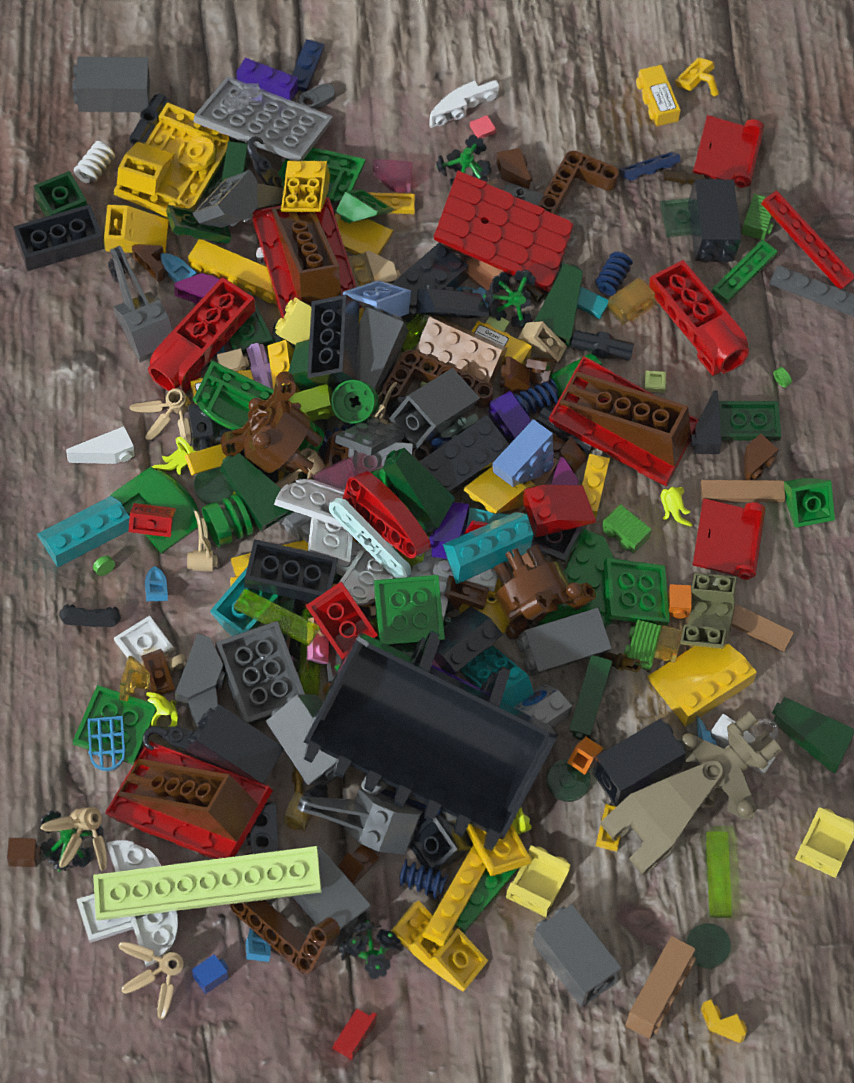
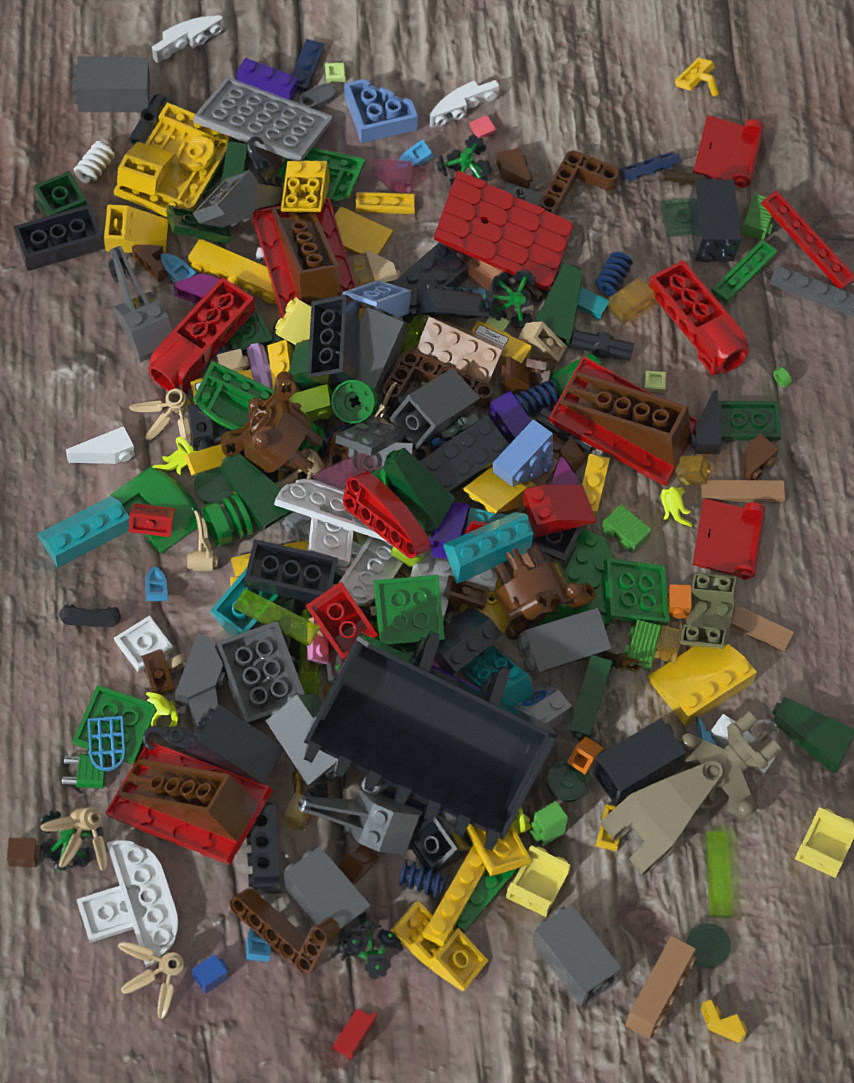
bright green tile [93,556,115,576] -> none
yellowish green plate [93,846,322,921] -> none
clear yellow slope [119,656,150,701] -> none
clear tile [224,83,262,114] -> none
light aqua piece [329,498,412,578] -> none
green slope [335,189,393,223] -> none
yellow brick [636,65,680,127] -> none
green slope [784,478,835,528] -> none
none -> green piece [62,754,107,789]
none -> white slope [152,15,223,63]
none -> yellowish green tile [325,62,345,83]
none -> medium blue brick [345,79,418,143]
none -> dark azure plate [395,139,434,170]
none -> bright green brick [530,801,568,846]
none -> clear yellow brick [676,456,711,485]

